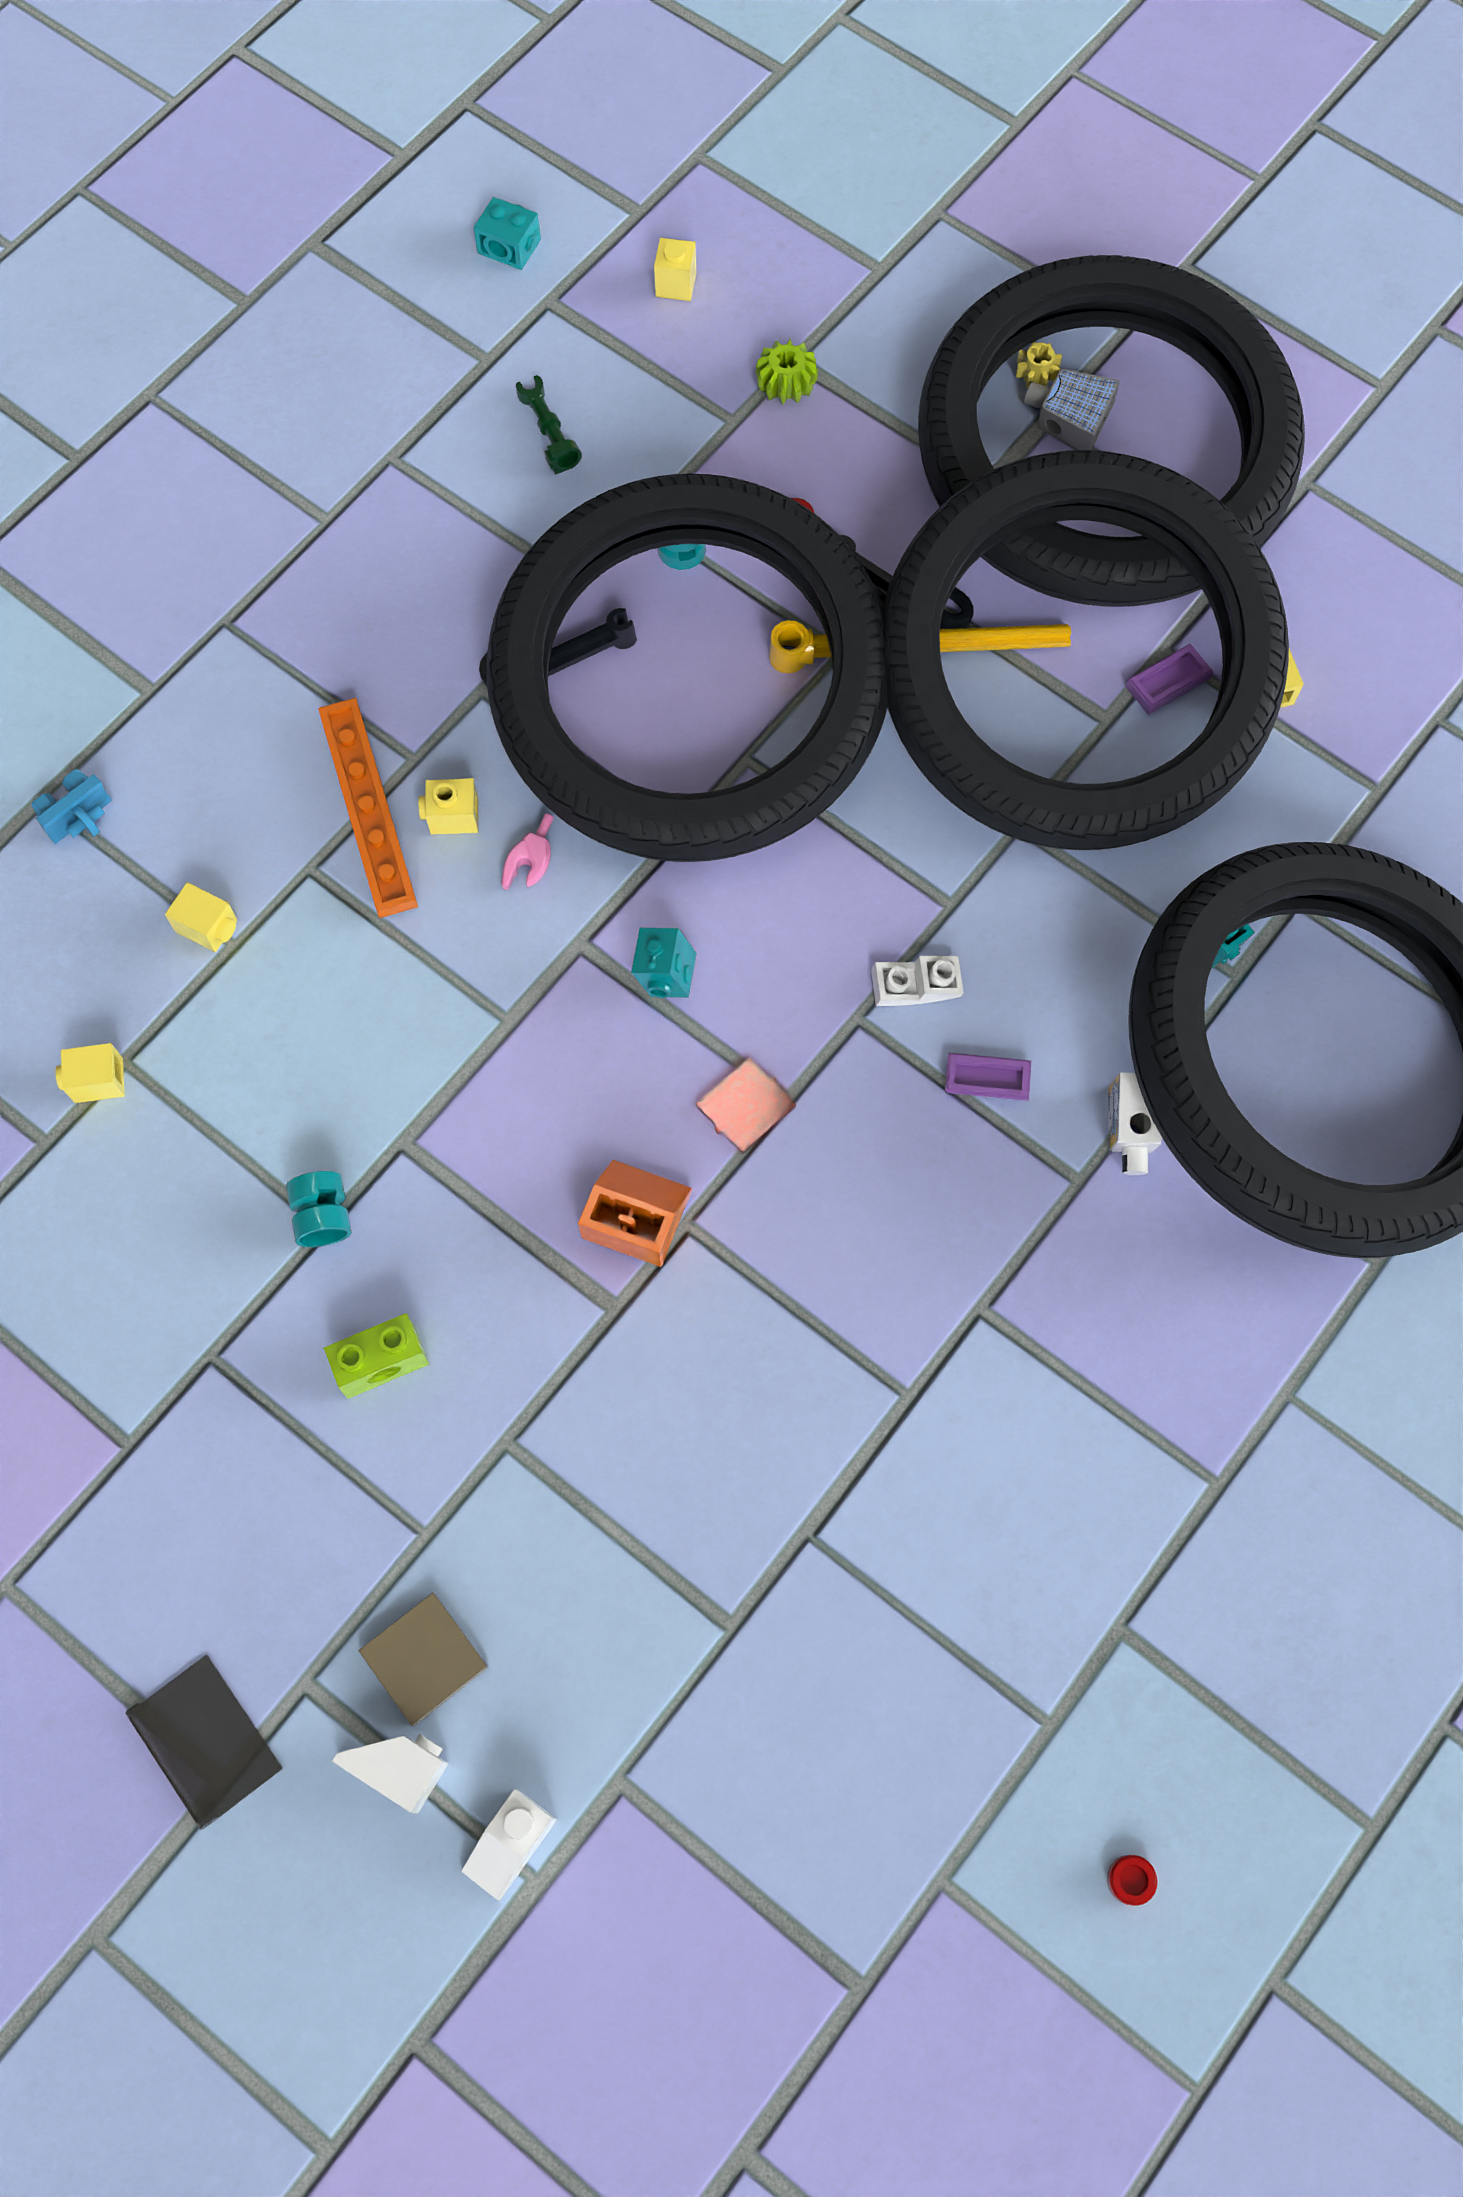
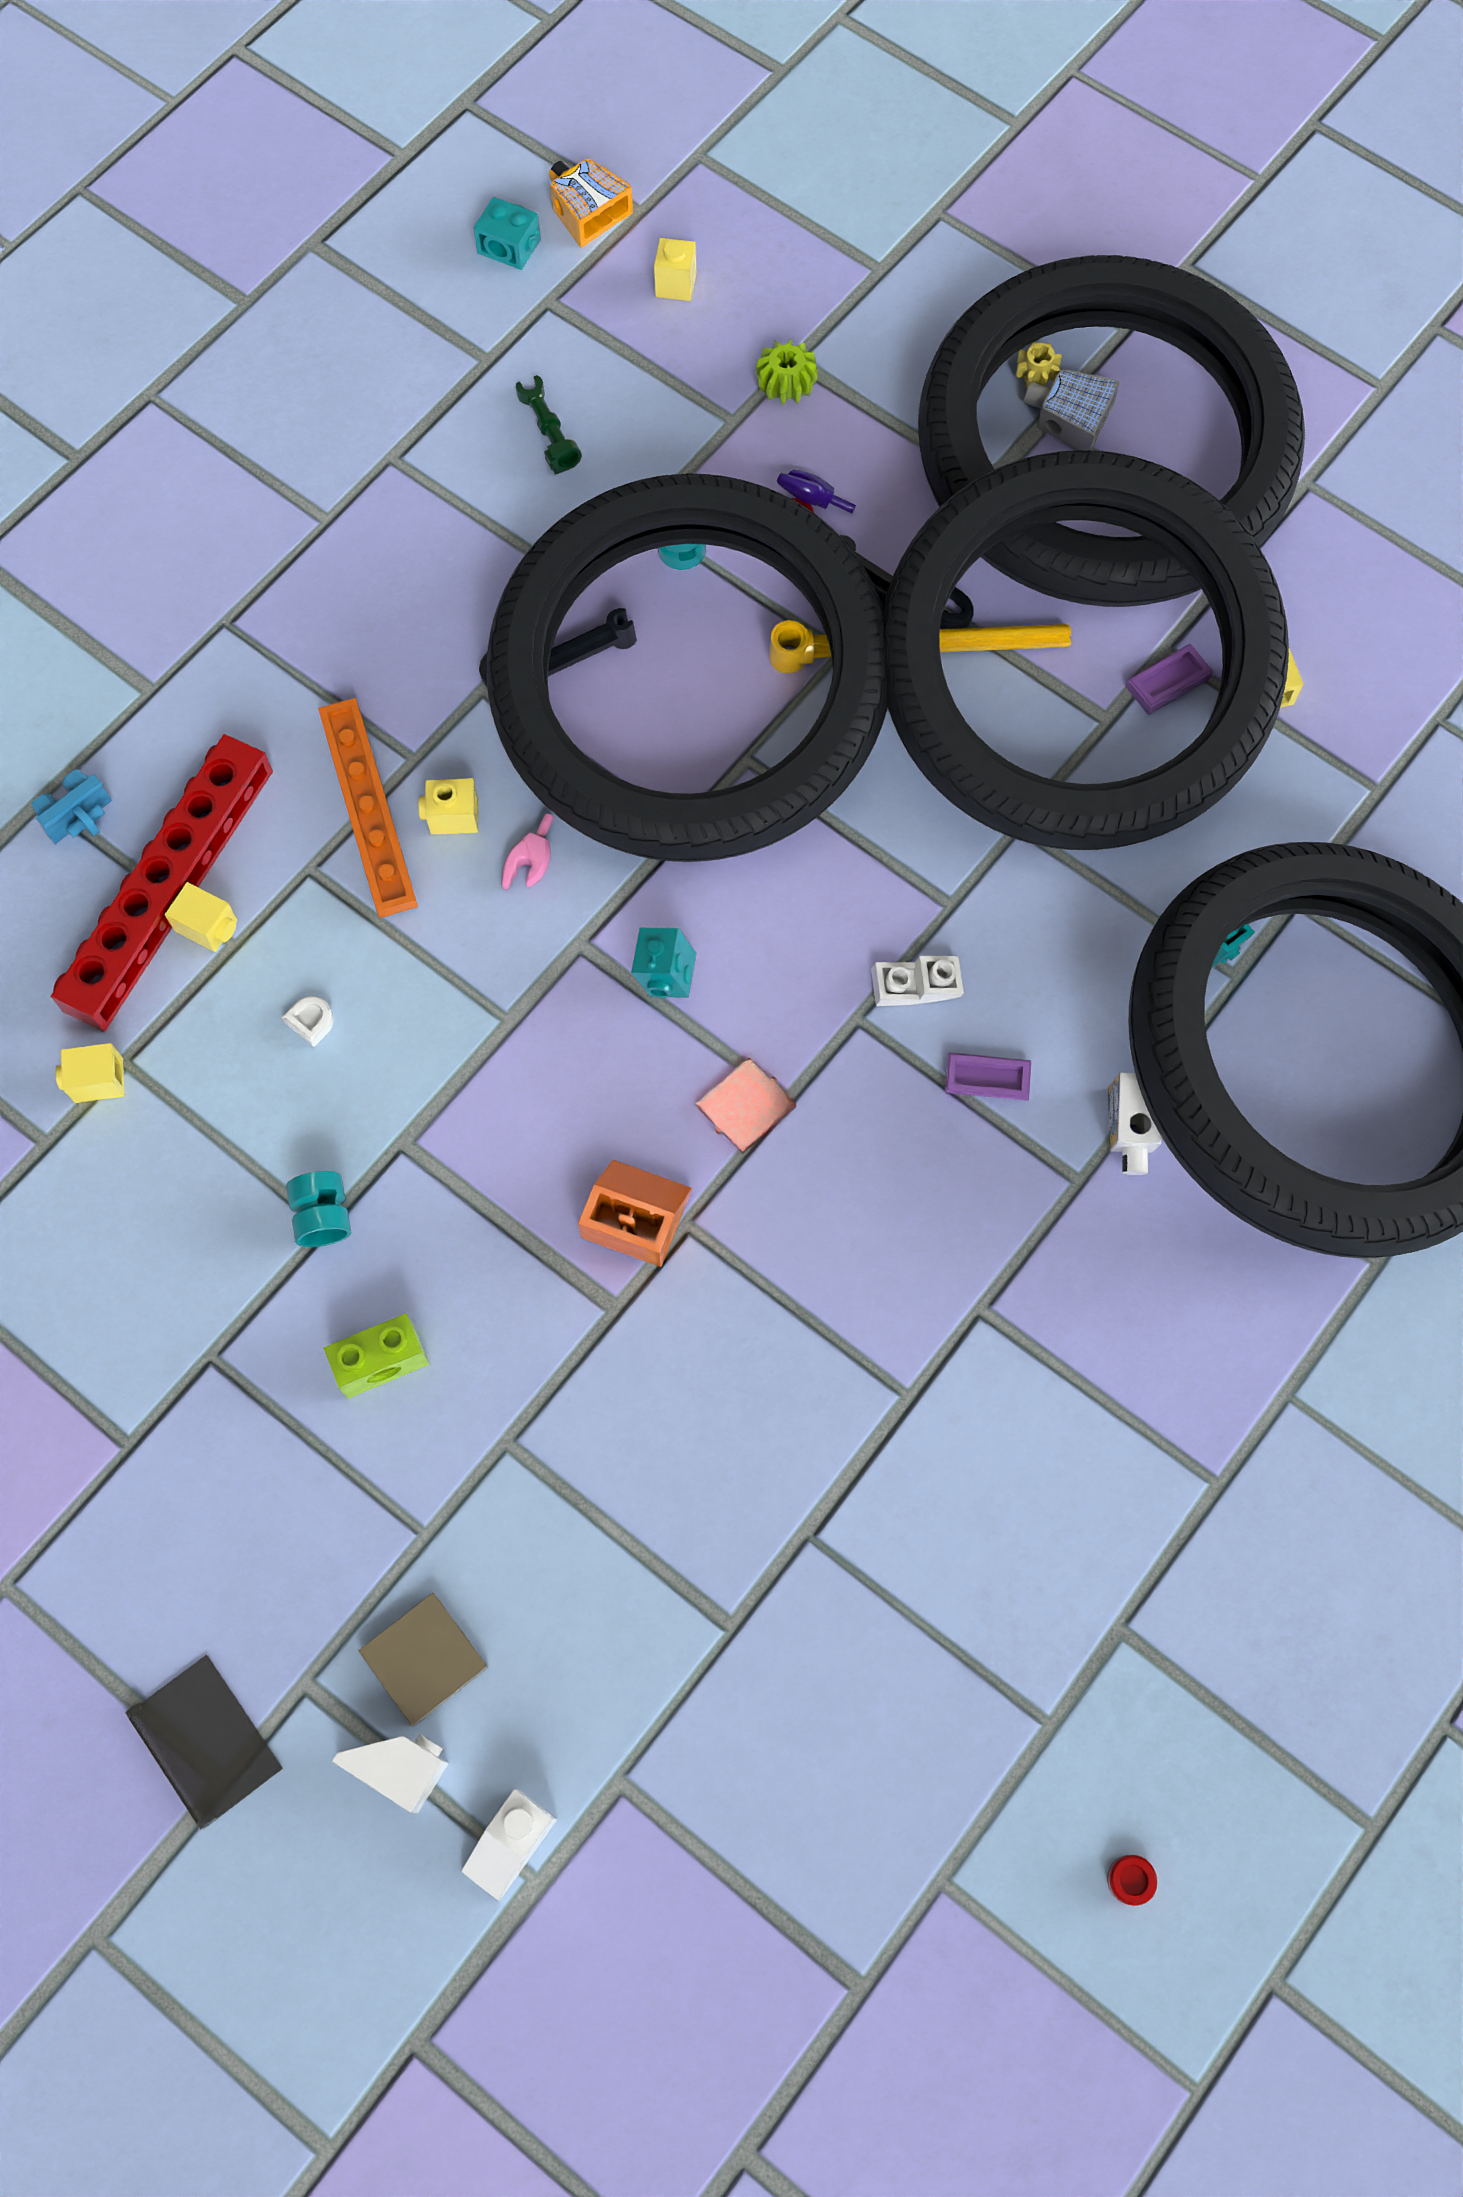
none -> red brick [50,734,273,1033]
none -> white tile [281,996,334,1047]
none -> light orange torso [549,159,633,248]
none -> dark purple hand [777,470,856,514]

